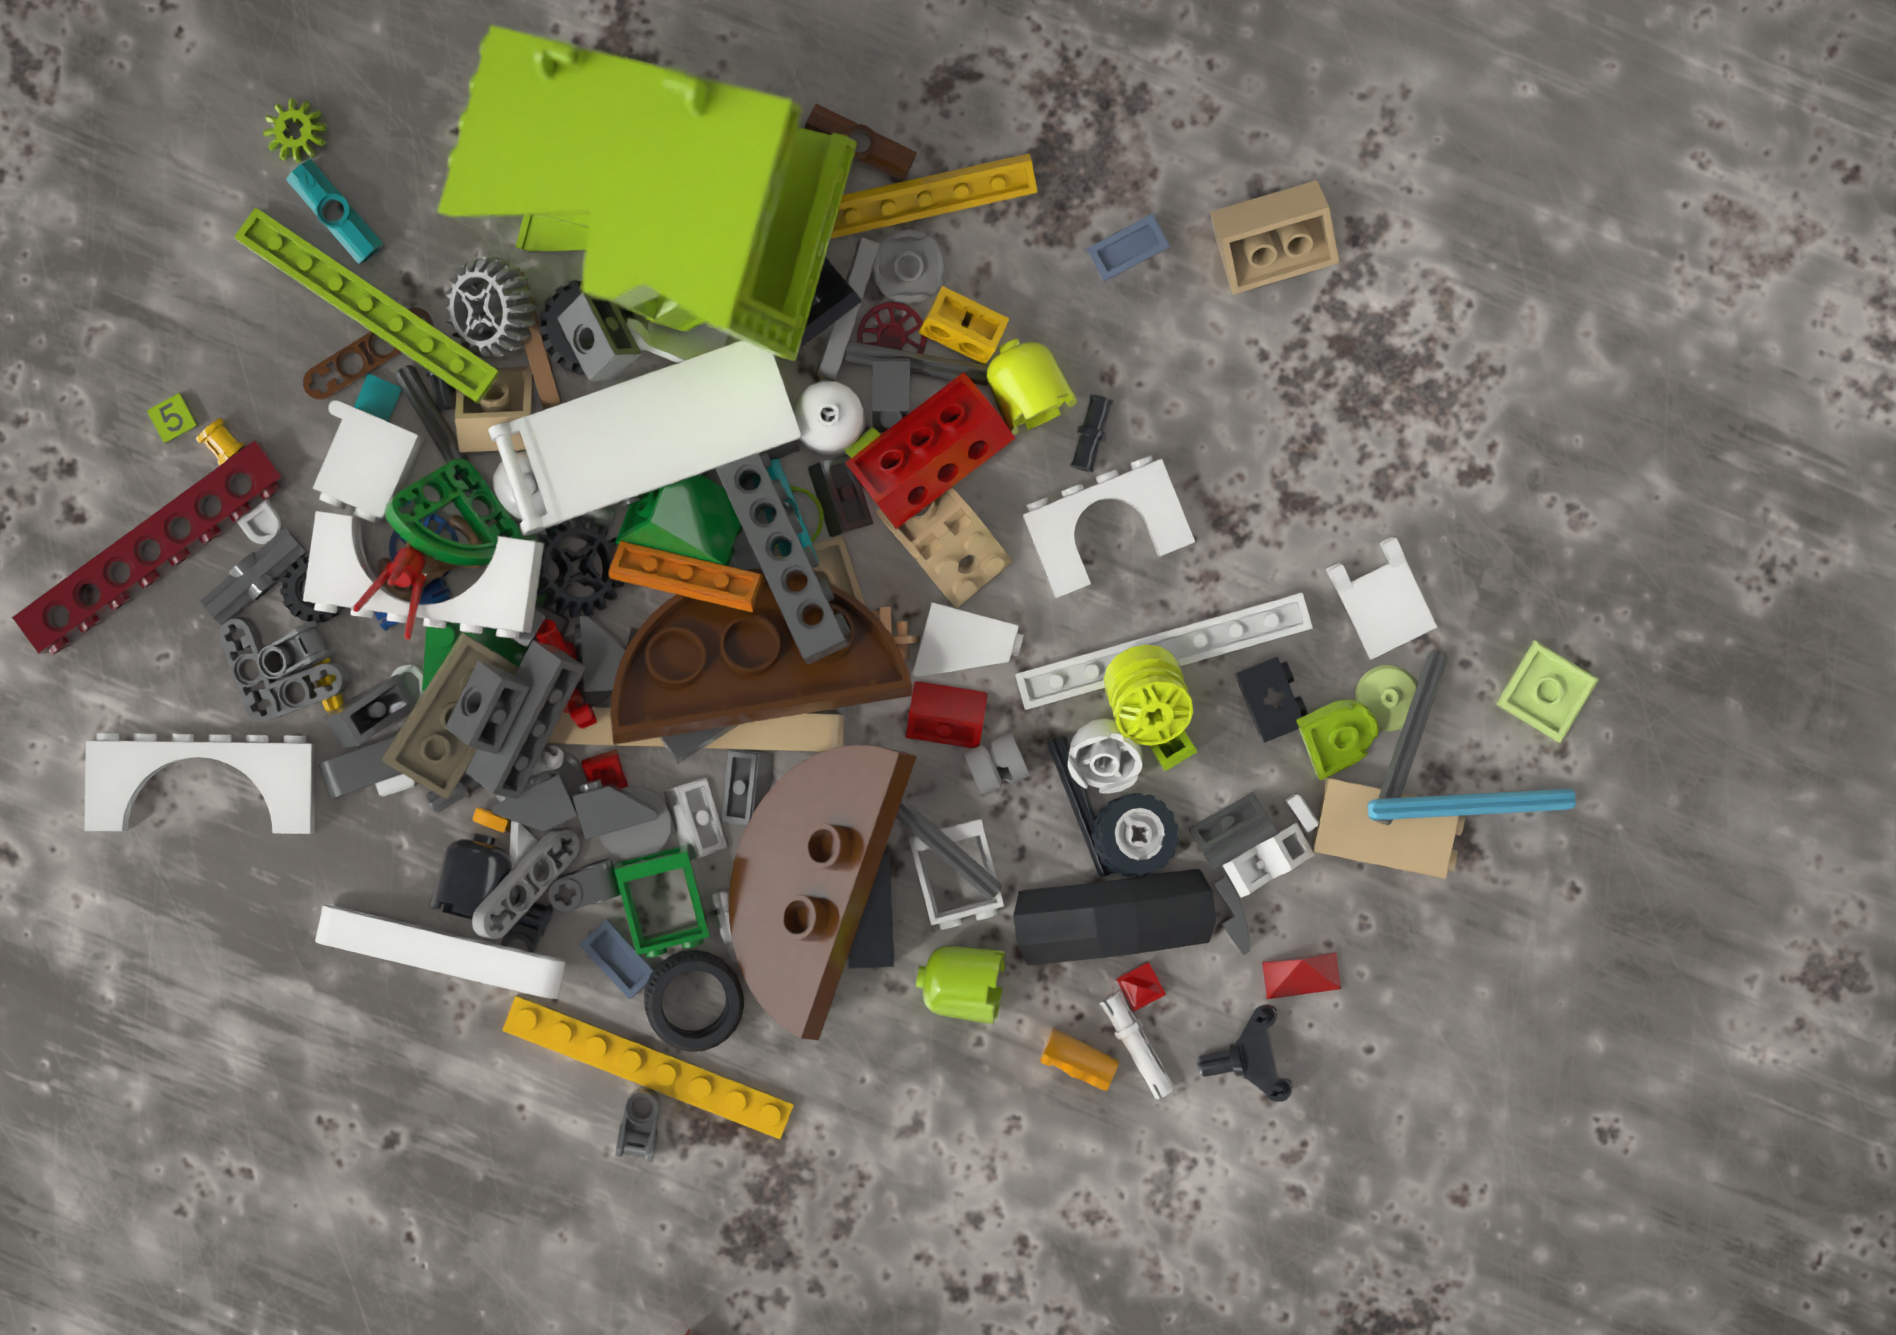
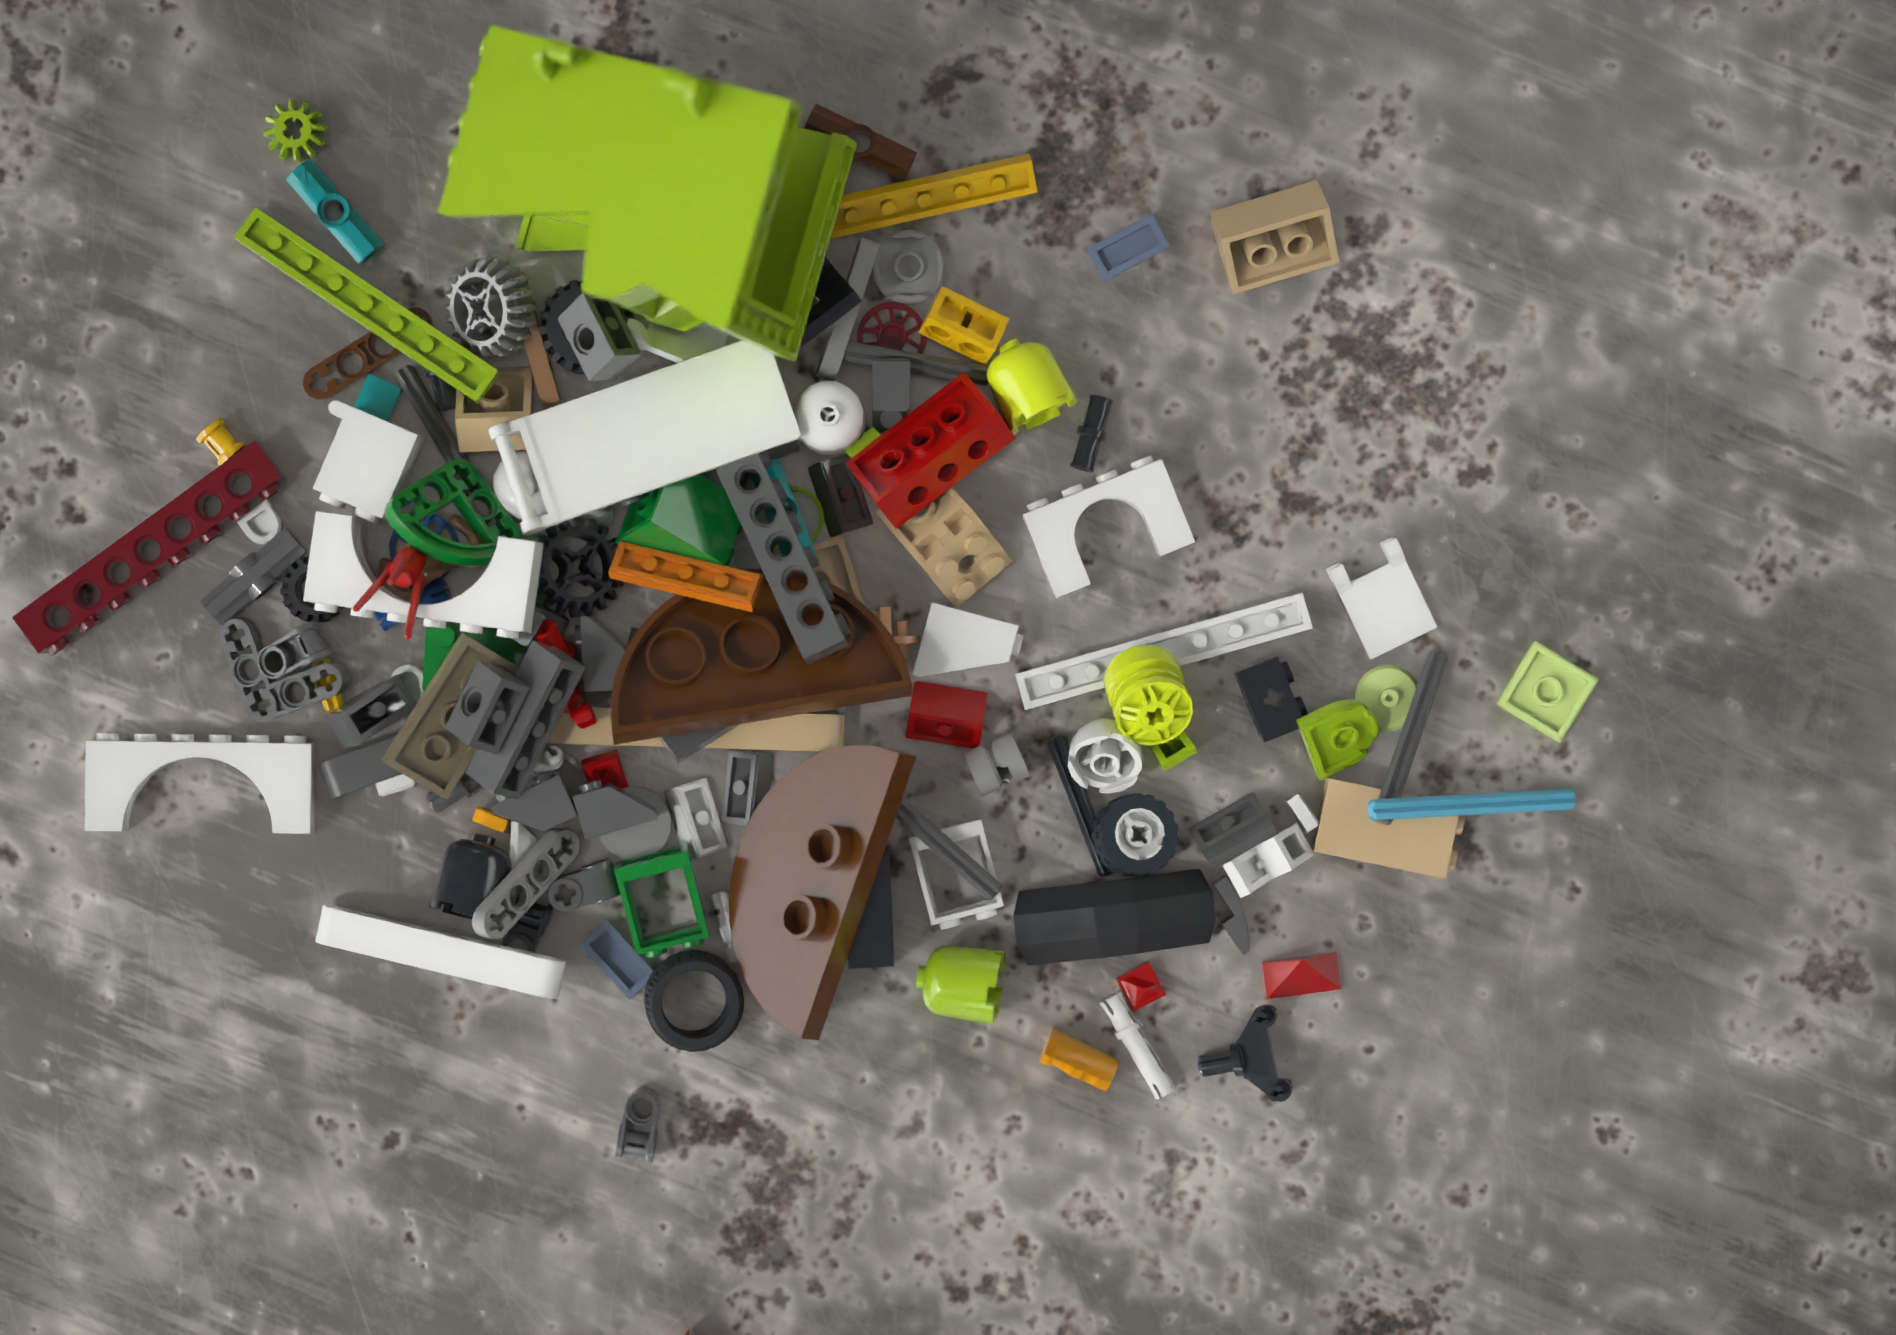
lime tile [146,393,198,444] -> none
yellow plate [502,995,794,1139] -> none

